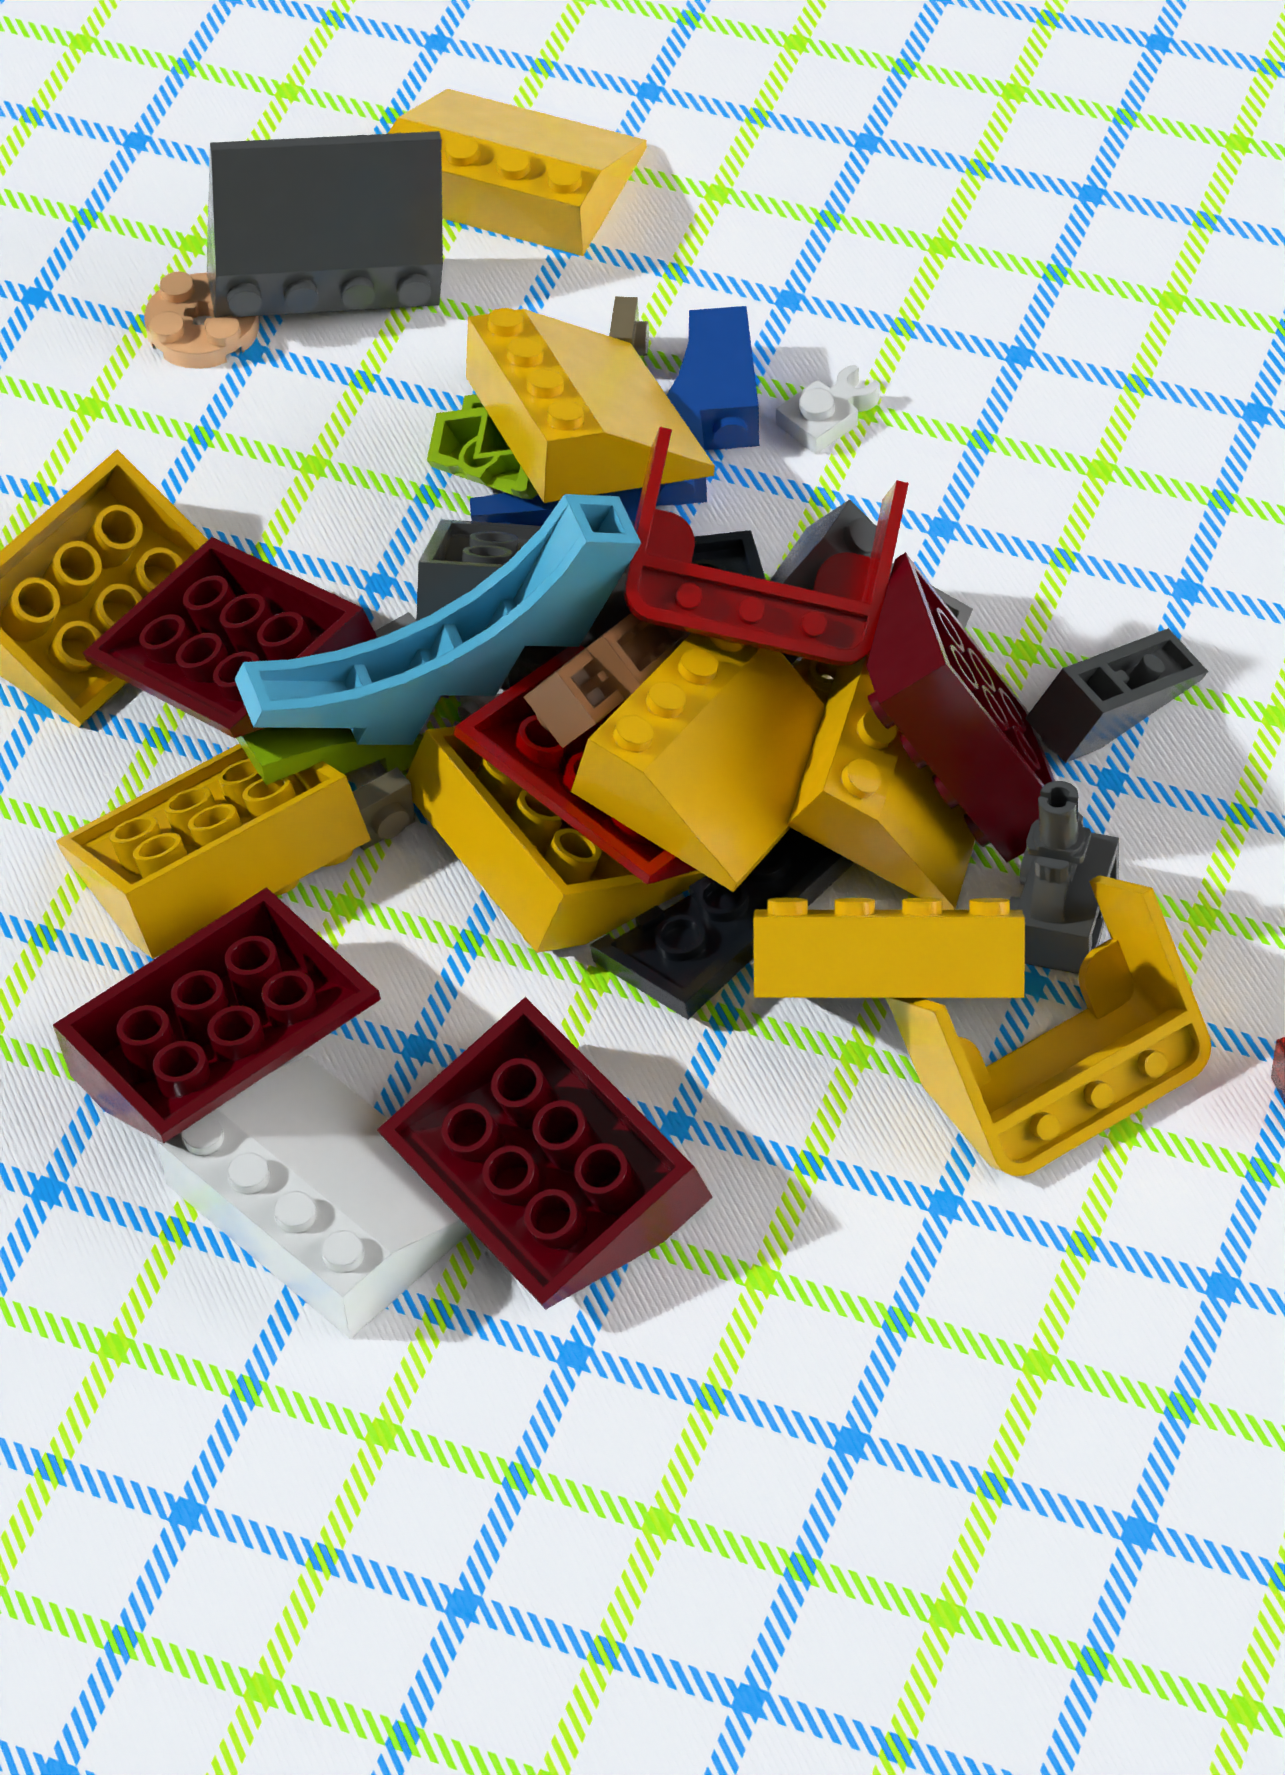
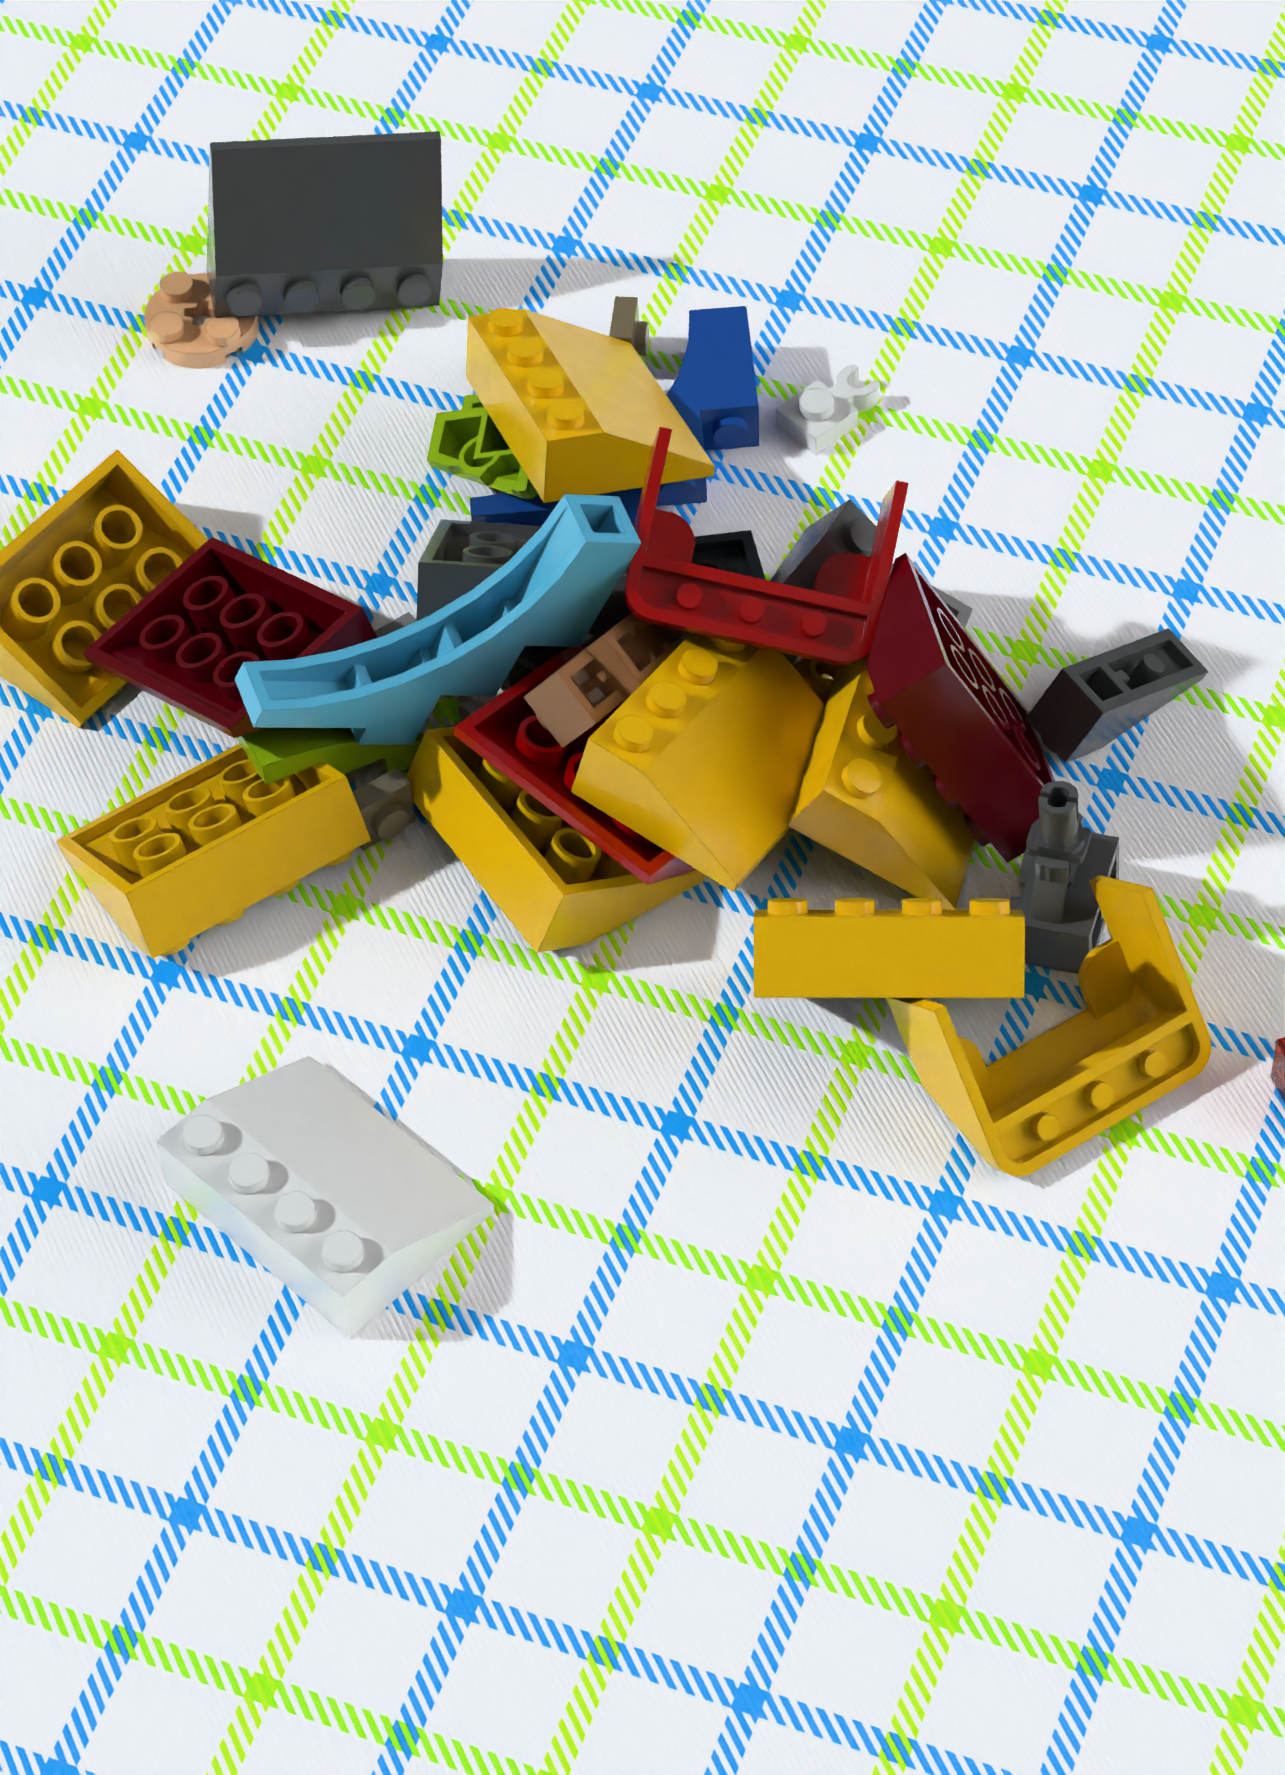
dark red slope [53,887,381,1143] -> none
dark red slope [377,997,713,1310] -> none
yellow slope [388,88,647,256] -> none
black wing [590,828,854,1020] -> none

